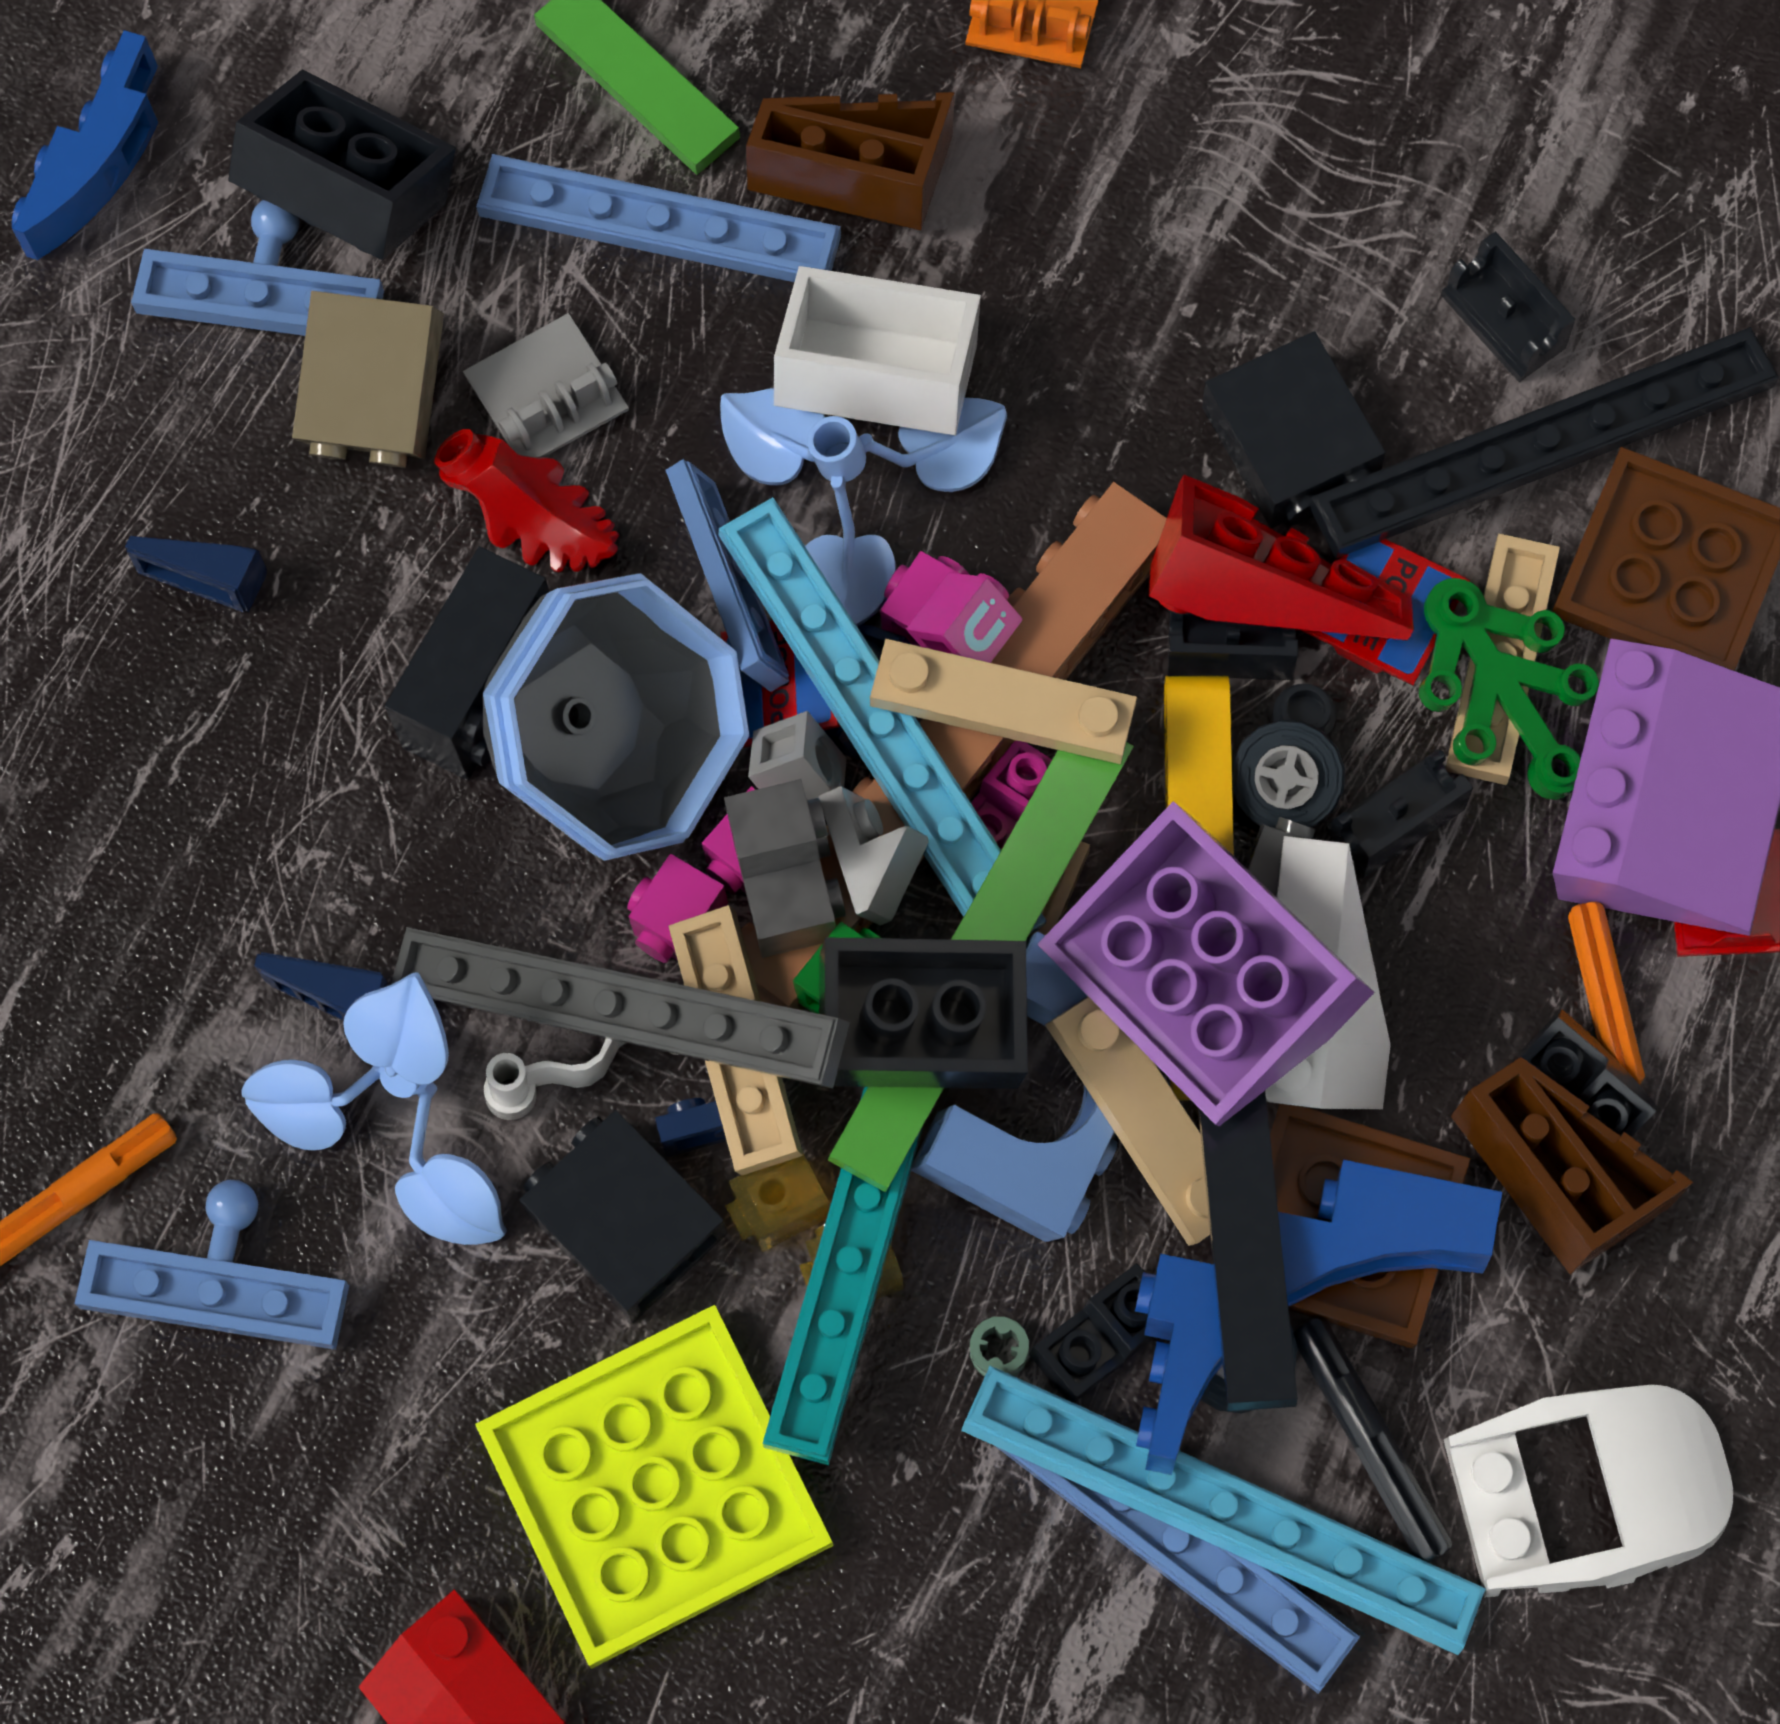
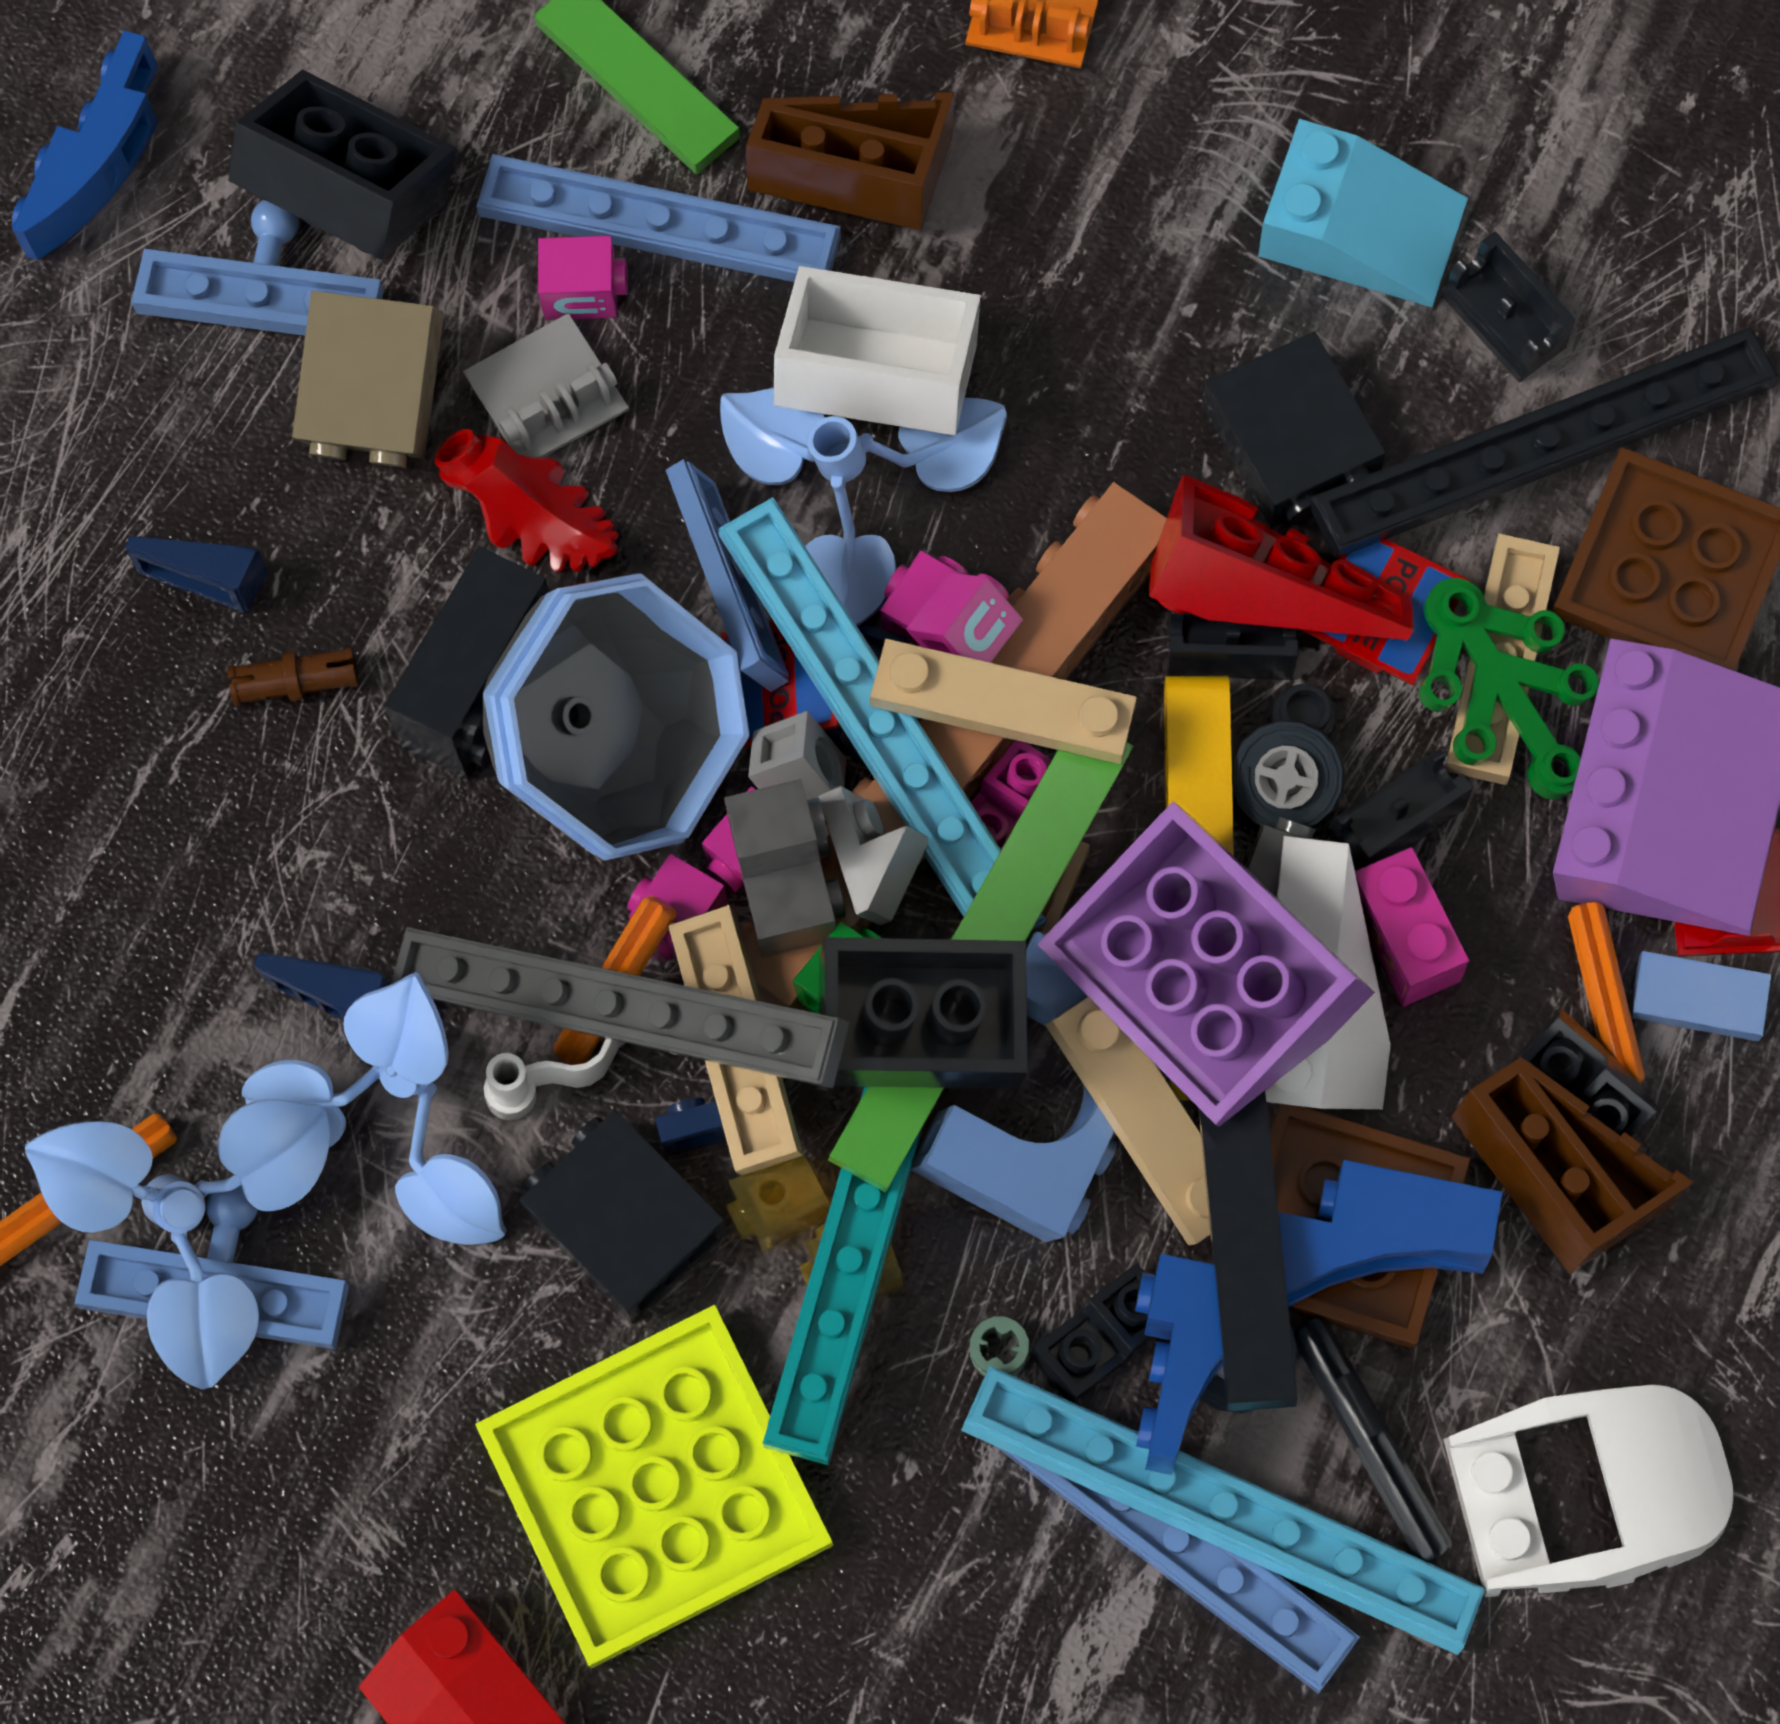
none -> light blue plant [25,1099,330,1389]
none -> reddish brown pin [227,647,359,706]
none -> dark pink brick [538,236,628,320]
none -> orange axle [553,895,676,1065]
none -> medium azure slope [1258,119,1468,308]
none -> dark pink brick [1355,847,1469,1007]
none -> medium blue tile [1630,951,1771,1042]

